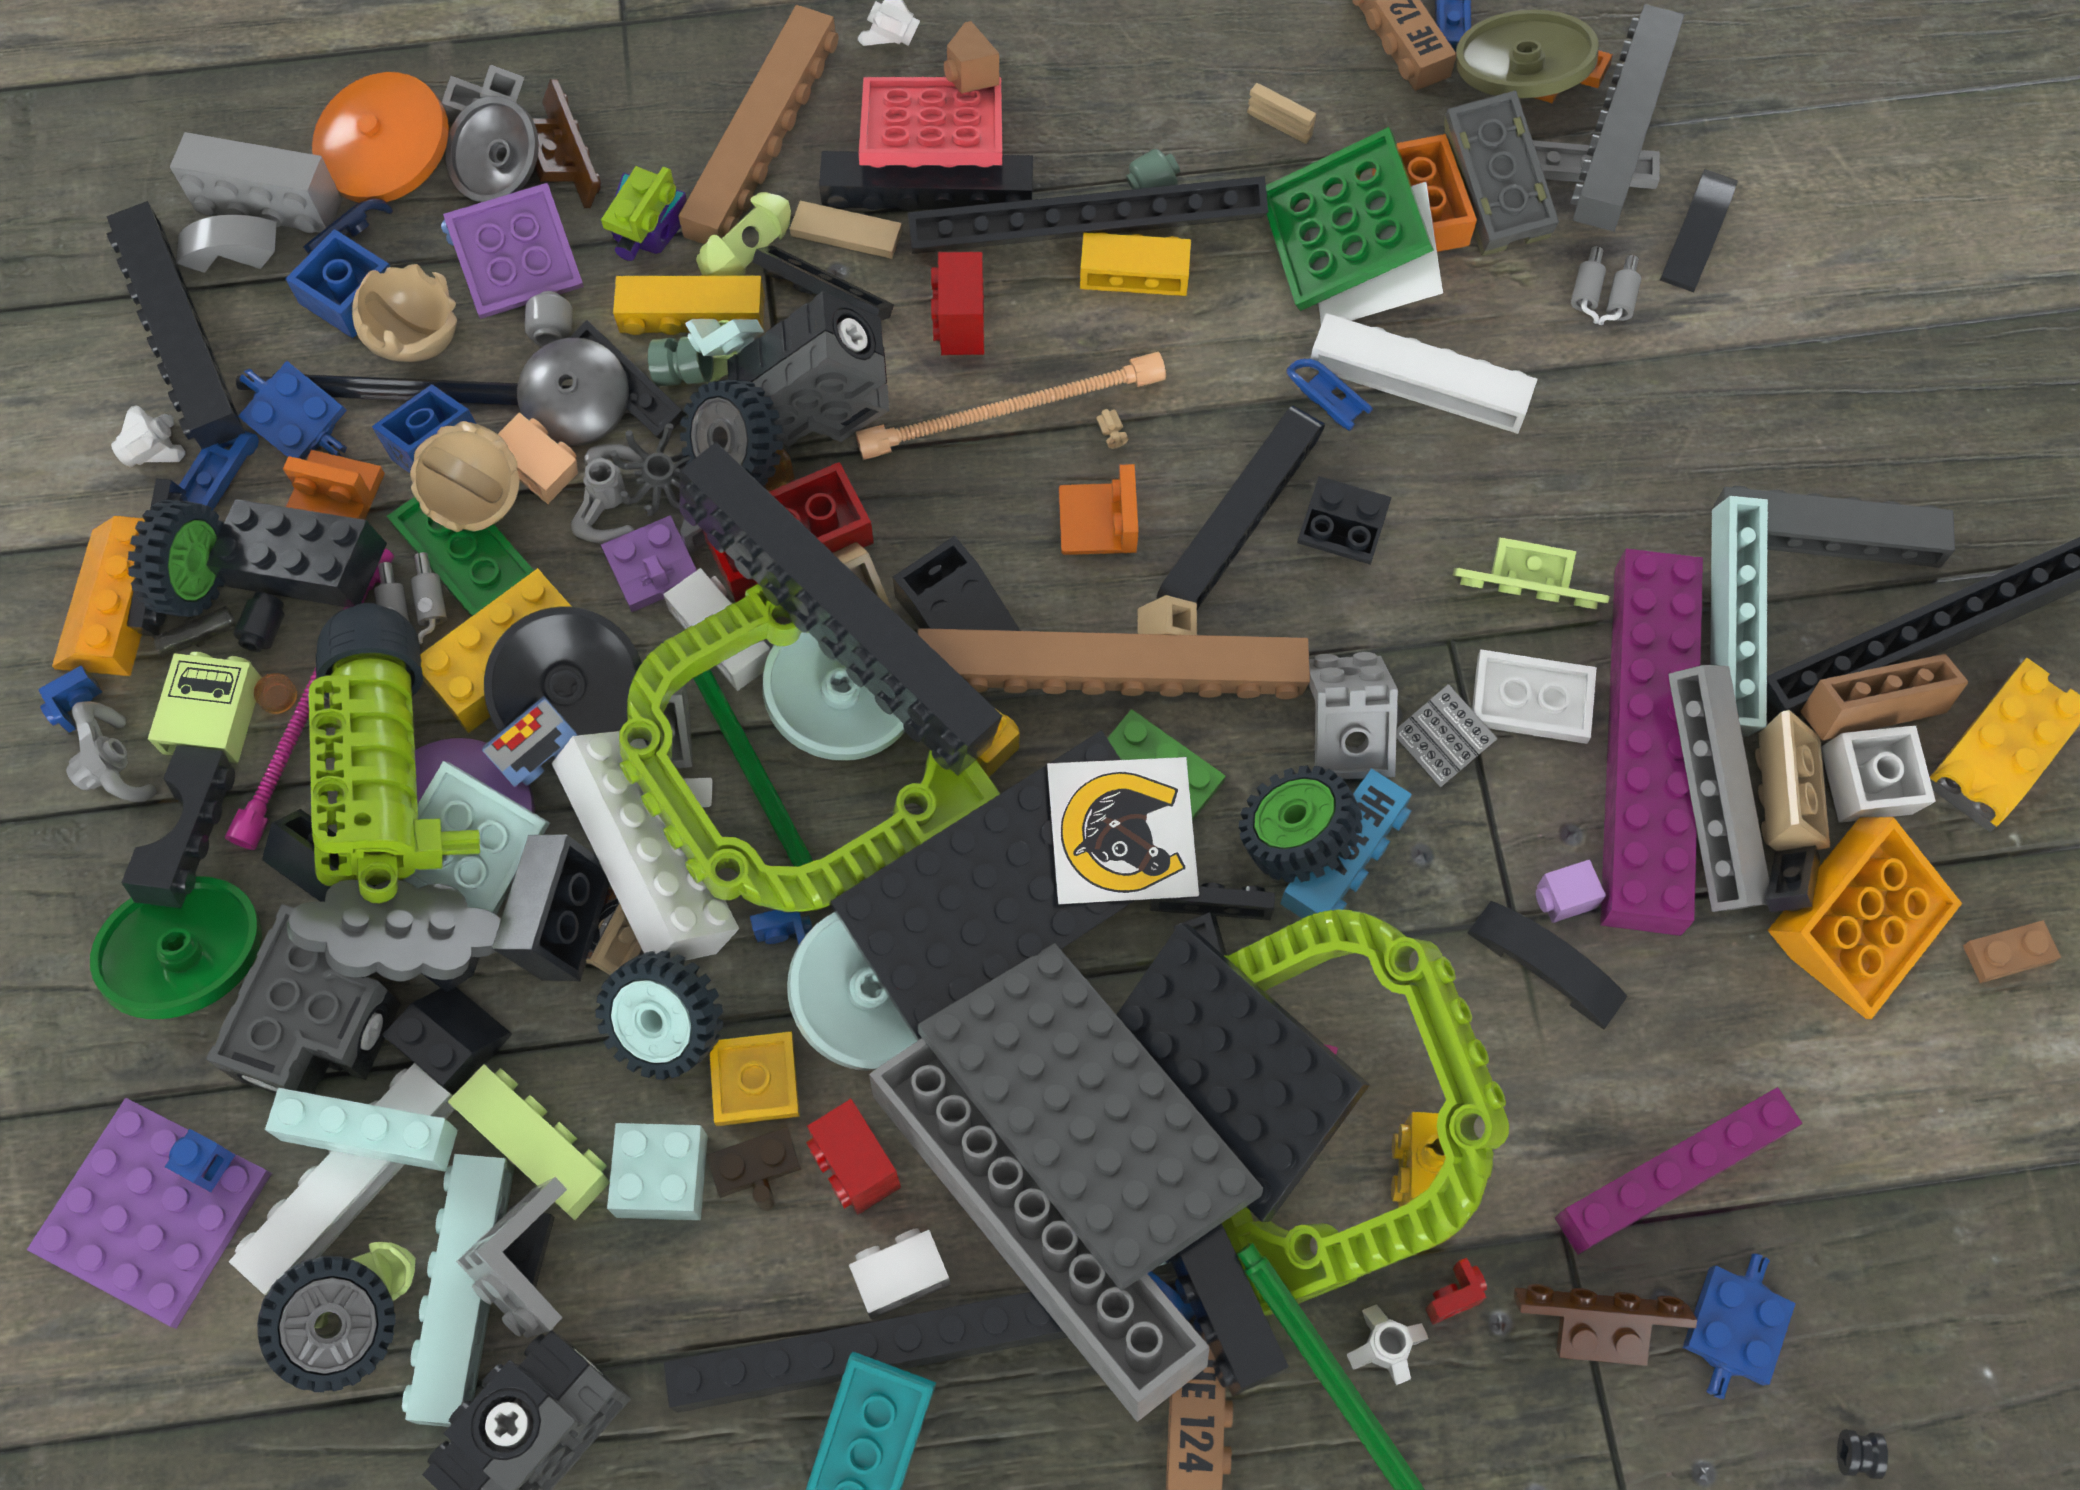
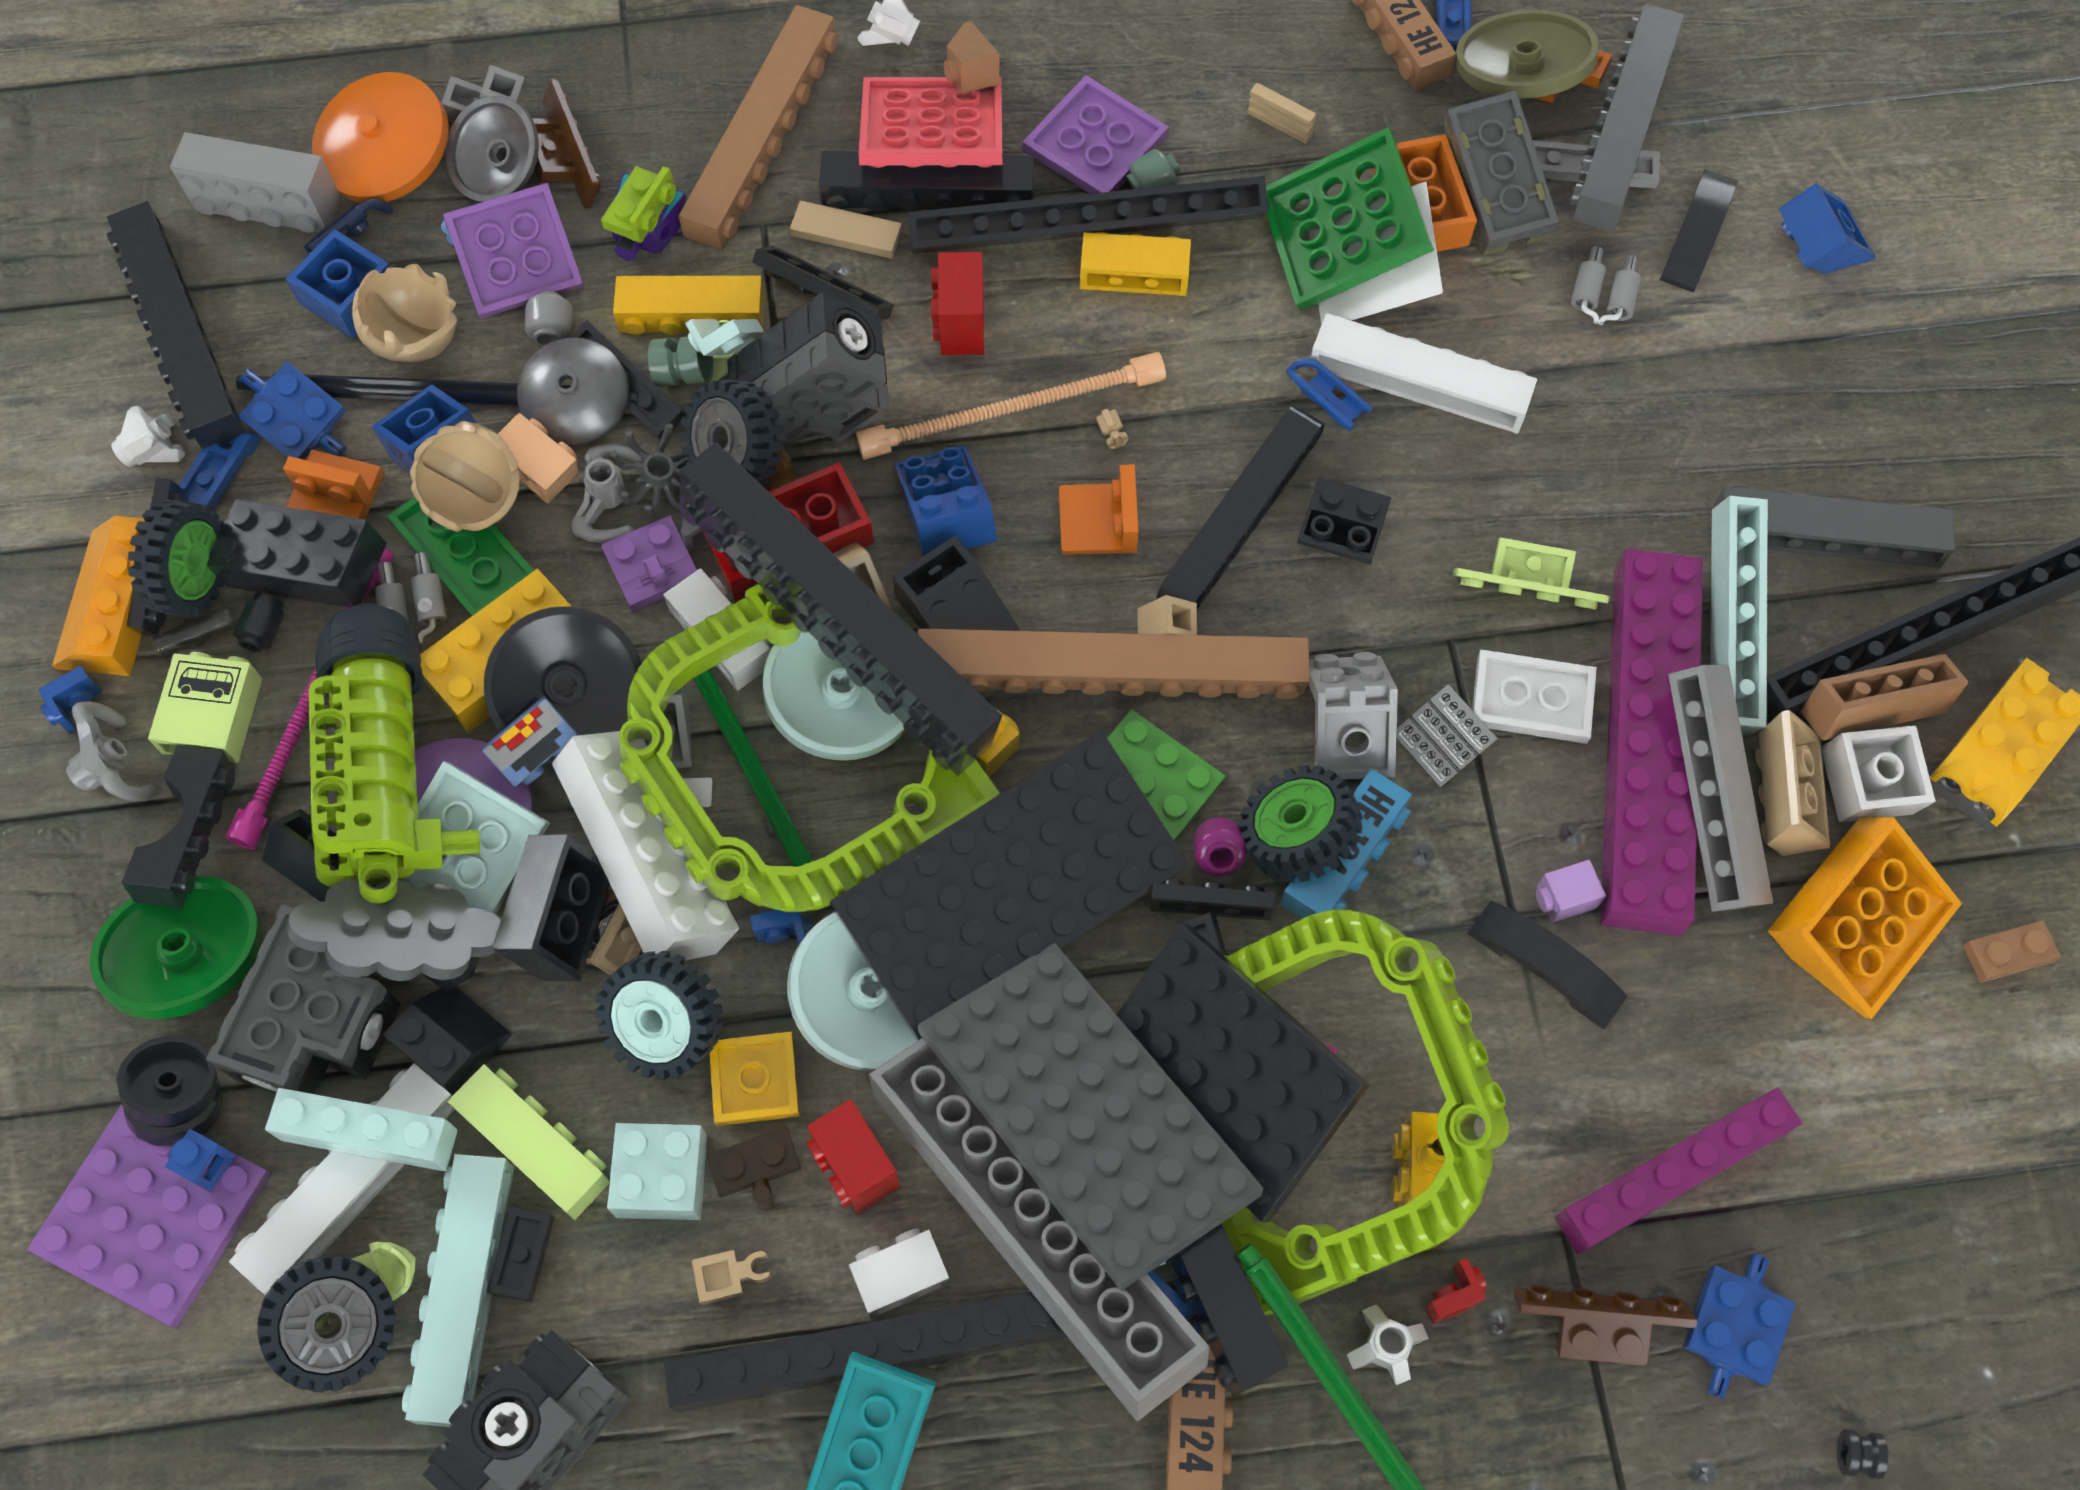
light grey brick [176,215,277,273] -> none
clear orange tile [254,673,297,714] -> none
light grey bracket [456,1177,567,1338] -> none
yellowish green piece [696,192,791,276] -> none
sticker [1047,757,1199,904] -> none
black plate [1766,845,1820,912] -> none
none -> black wheel [116,1036,223,1147]
none -> tan plate [692,1250,772,1305]
none -> blue slope [894,446,997,556]
none -> medium lavender plate [1022,75,1169,194]
none -> magenta head [1193,817,1246,876]
none -> blue slope [1779,183,1876,274]

